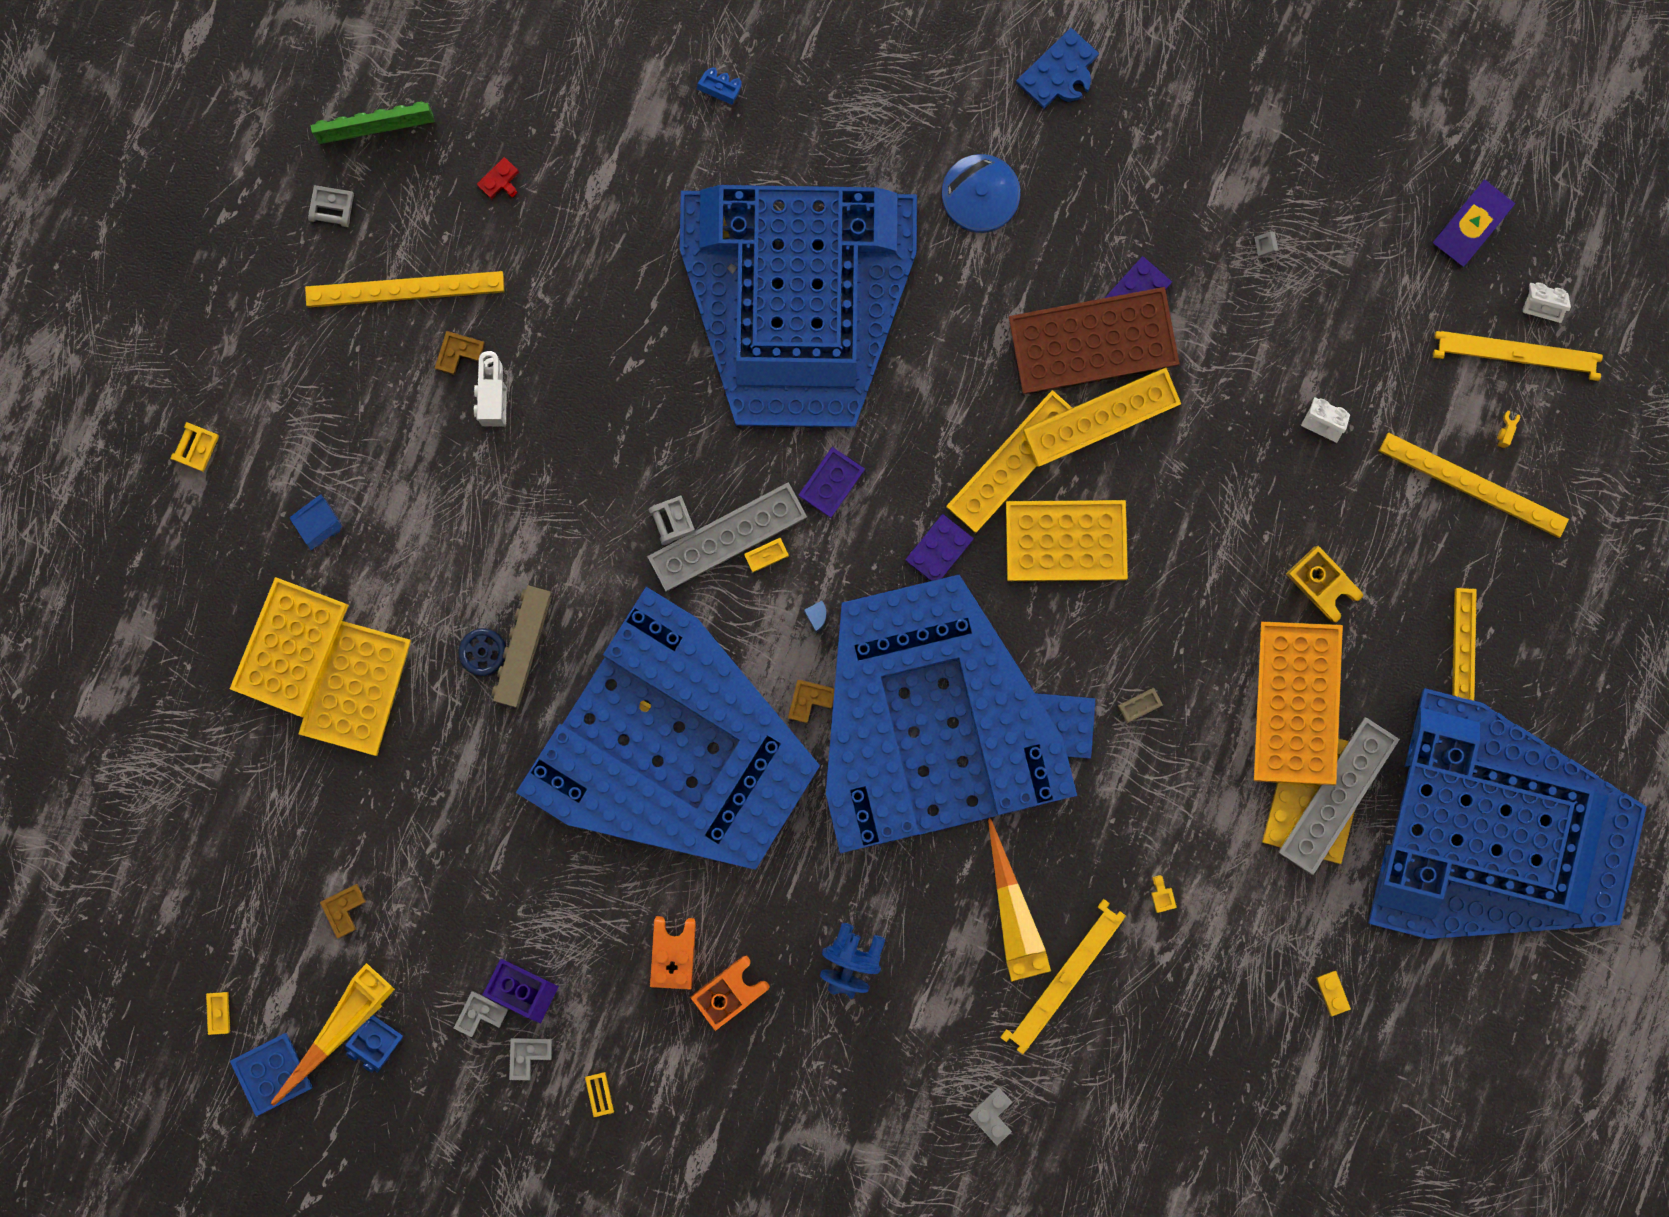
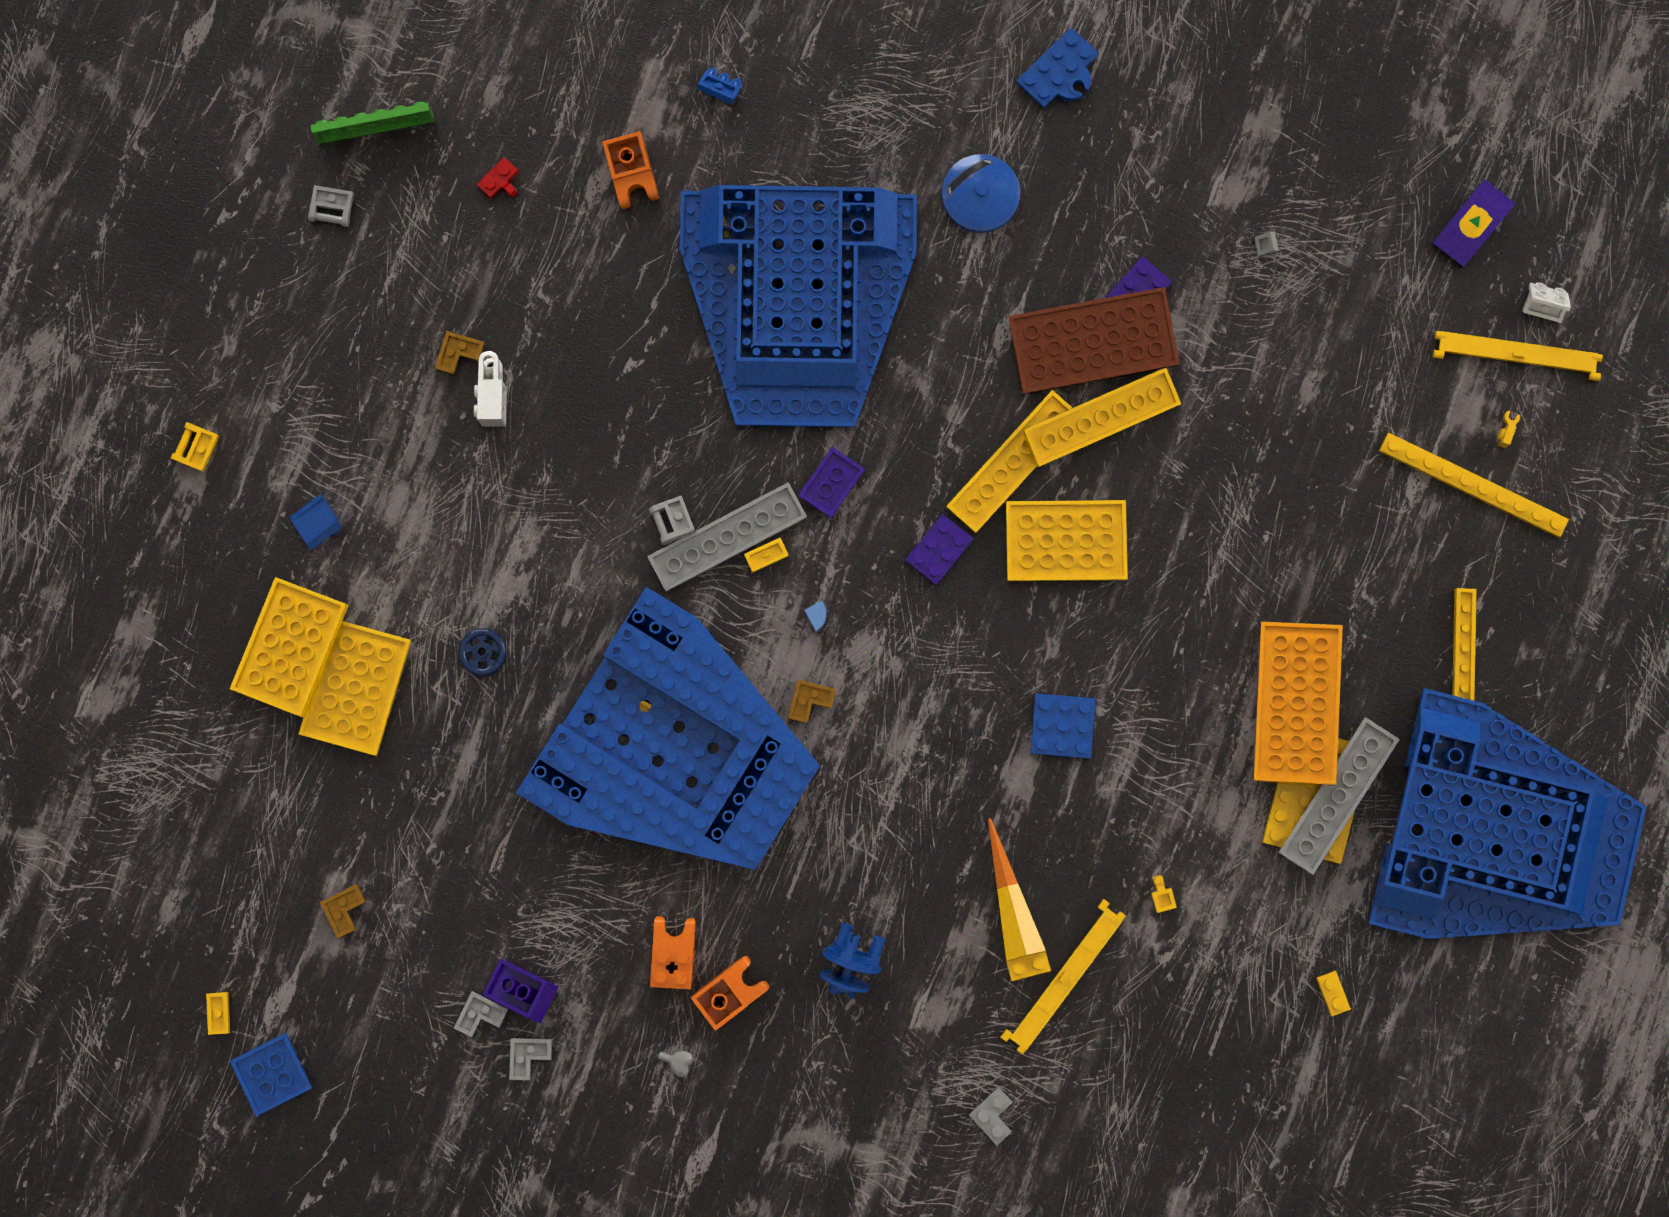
yellow plate [271,963,395,1106] -> none
yellow plate [305,271,505,308] -> none
blue plate [345,1015,403,1073] -> none
dark tan brick [491,585,553,709] -> none
yellow tile [585,1072,614,1117] -> none
blue wing [826,575,1077,853] -> none
dark tan plate [1118,688,1163,724] -> none
yellow brick [1286,546,1363,623] -> none
white bracket [1301,397,1350,443] -> none
none -> orange brick [602,131,659,209]
none -> light grey rock [658,1051,693,1077]

